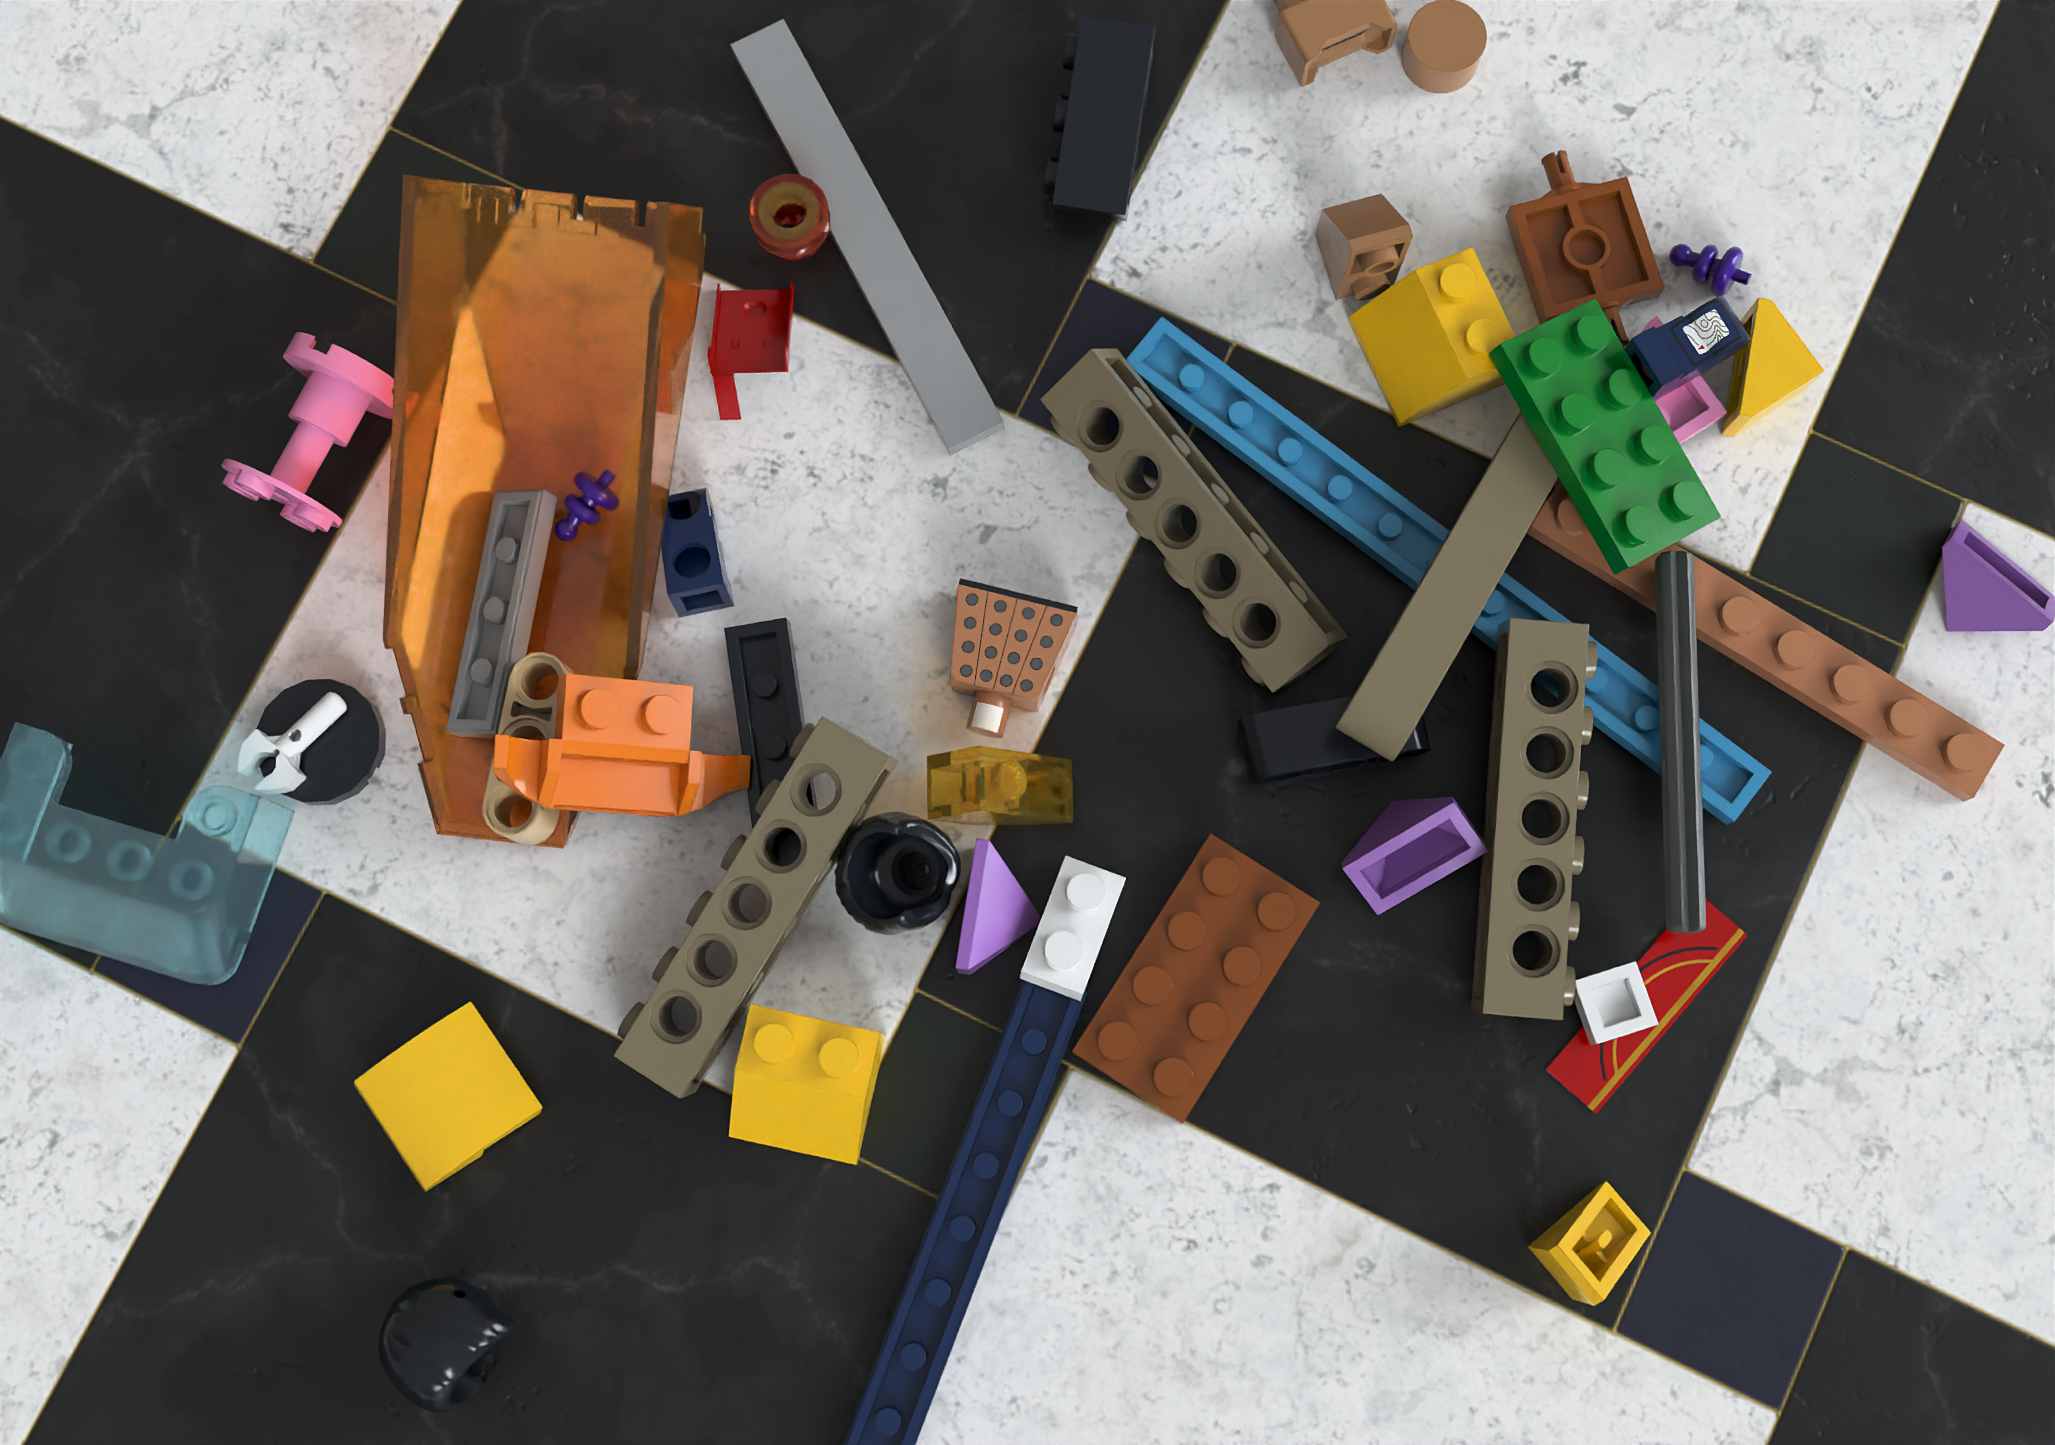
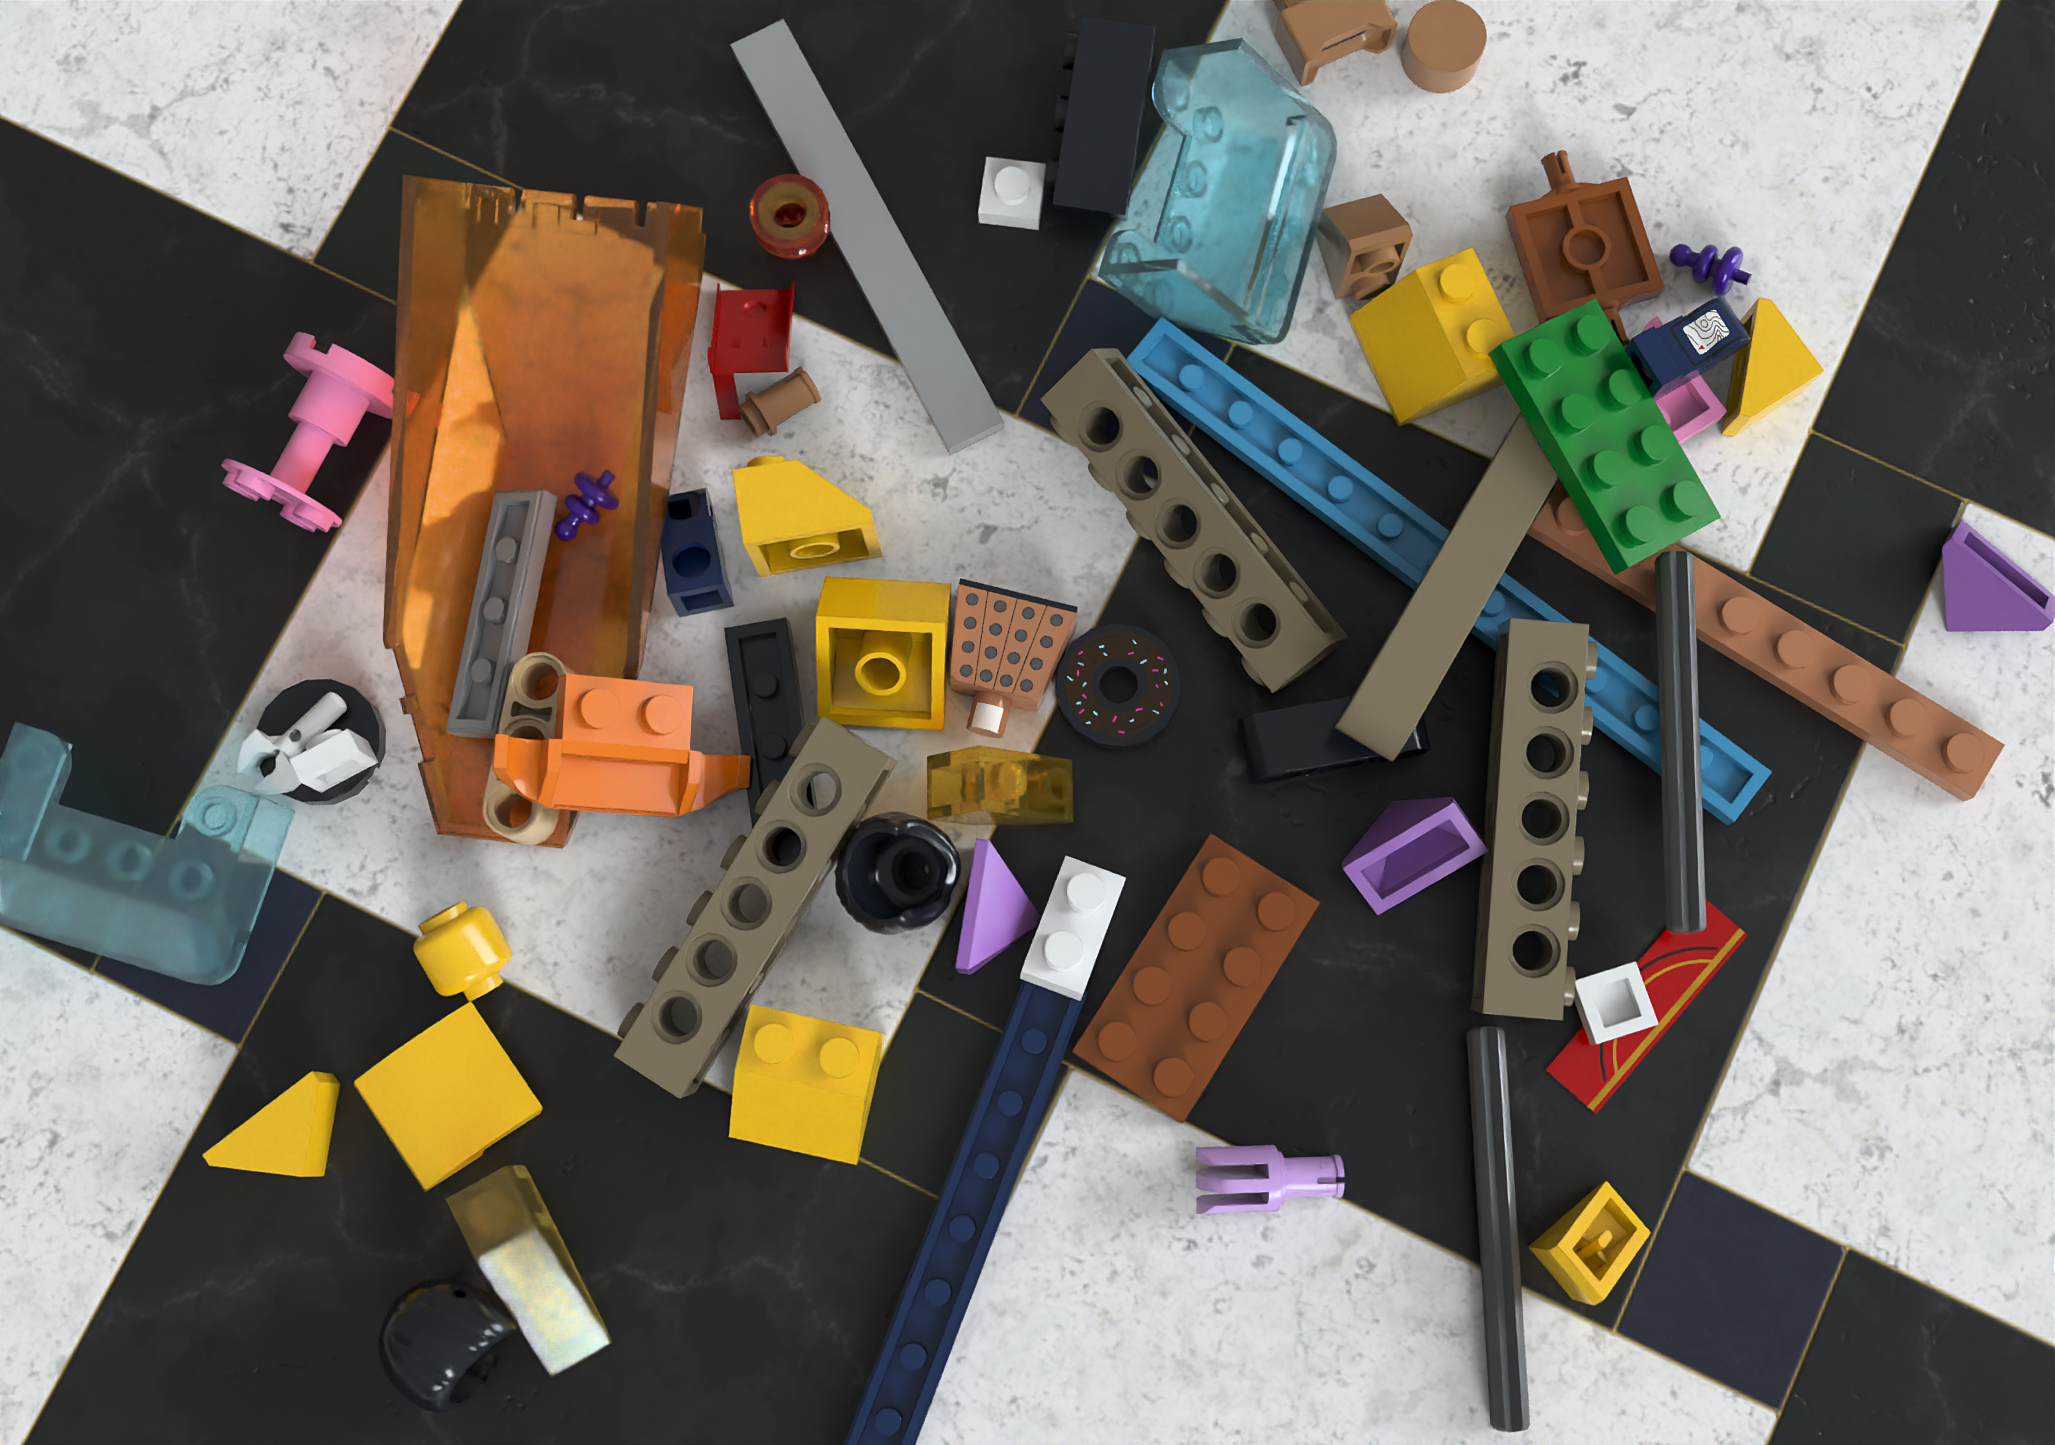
none -> yellow slope [202,1071,340,1177]
none -> white plate [289,729,378,793]
none -> yellow head [413,900,512,1001]
none -> clear yellow slope [446,1165,613,1376]
none -> yellow slope [732,455,883,577]
none -> medium nougat pin [738,366,821,438]
none -> yellow slope [815,576,952,731]
none -> white plate [978,157,1046,230]
none -> tile [1055,623,1182,751]
none -> clear light blue windscreen [1098,38,1337,345]
none -> lavender arm [1196,1145,1345,1214]
none -> dark grey axle [1467,1026,1530,1432]

